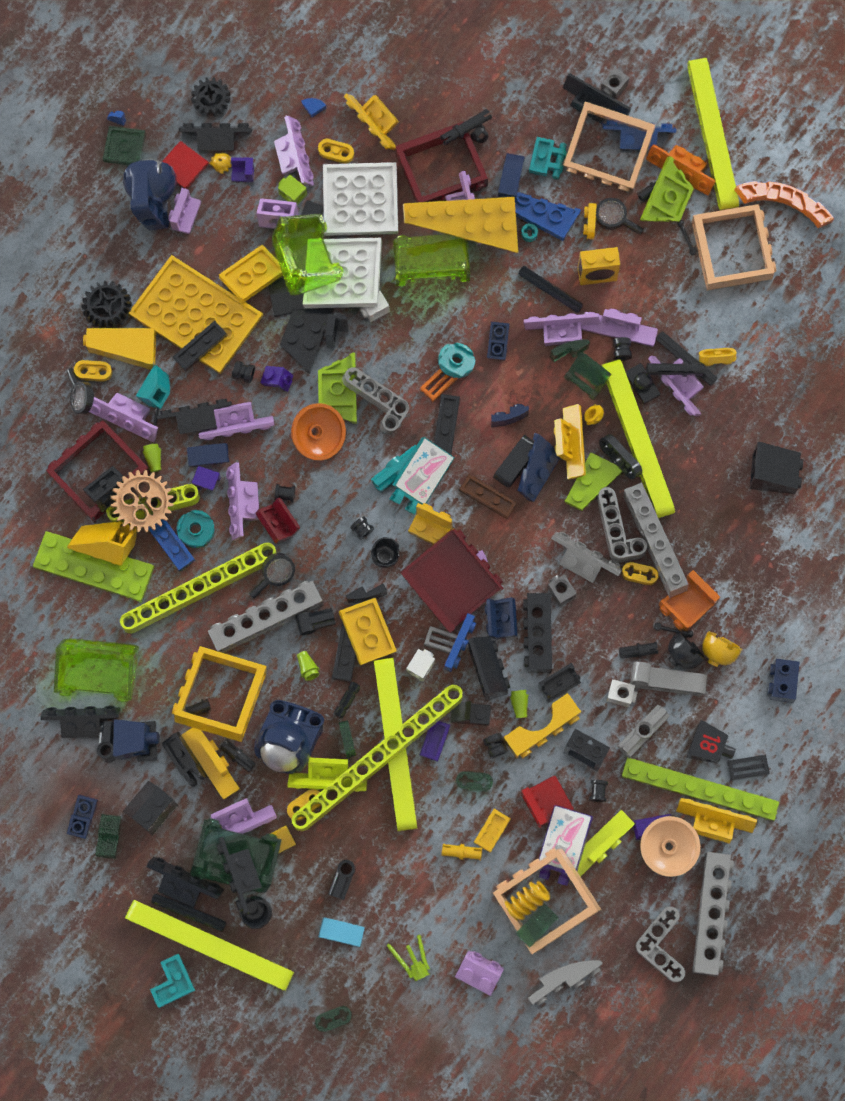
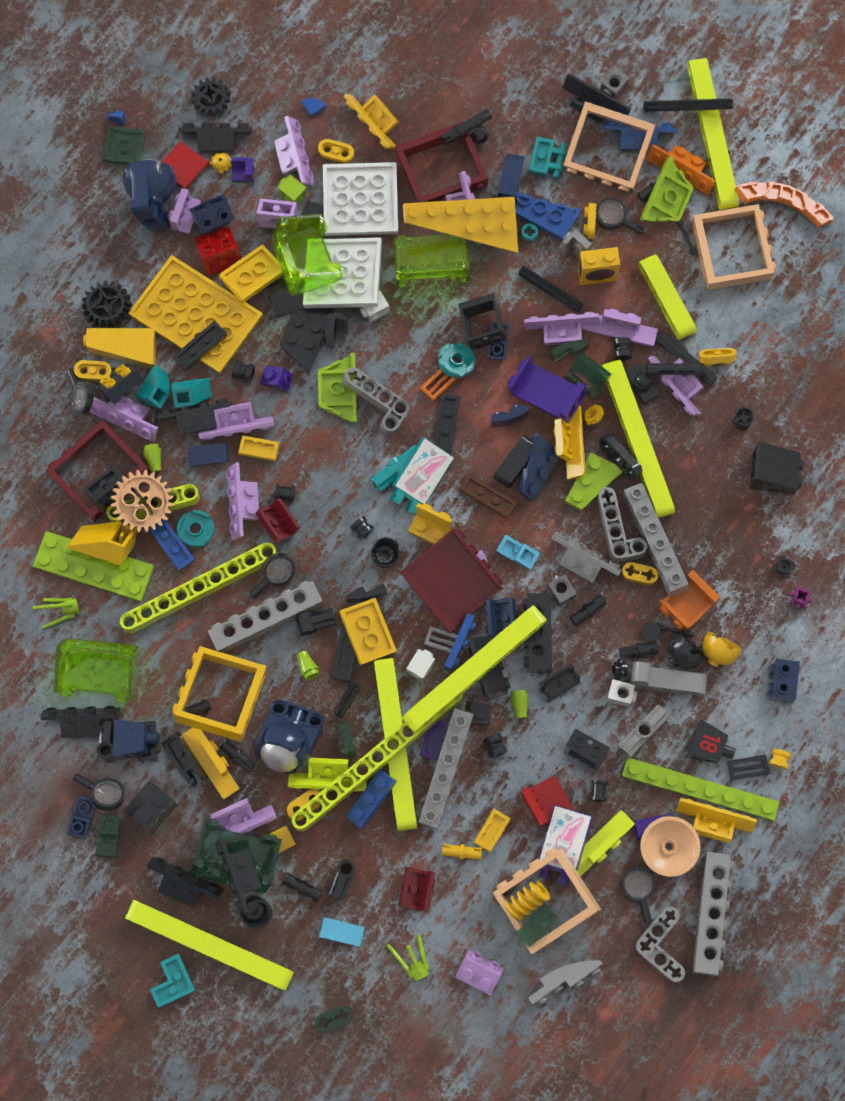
black axle [151,894,226,932] -> none
dark purple panel [192,466,221,491] -> none
orange dish [291,403,346,460] -> none
clear green beam [456,771,493,792] -> none
yellow arch [503,693,581,759] -> none
none -> lime plant [32,597,79,629]
none -> piece [73,773,124,811]
none -> black brick [97,364,145,404]
none -> teal slope [172,378,212,408]
none -> dark blue brick [189,195,234,234]
none -> red bracket [195,227,241,276]
none -> yellow plate [238,435,280,462]
none -> black pin [282,872,323,902]
none -> blue plate [346,769,397,829]
none -> dark red bracket [398,867,435,911]
none -> neon yellow beam [402,605,547,733]
none -> light grey brick [419,708,474,828]
none -> black window [458,293,507,350]
none -> medium azure slope [495,535,540,570]
none -> dark purple panel [508,356,588,423]
none -> light grey bracket [562,229,592,258]
none -> black pin [569,594,607,627]
none -> black plate [612,659,628,680]
none -> piece [621,867,655,924]
none -> neon yellow beam [638,254,697,340]
none -> black tile [641,622,661,641]
none -> black axle [643,98,734,112]
none -> black wheel [733,407,754,431]
none -> yellow wheel [769,749,792,770]
none -> black plate [772,556,796,578]
none -> magenta gear [789,586,813,610]

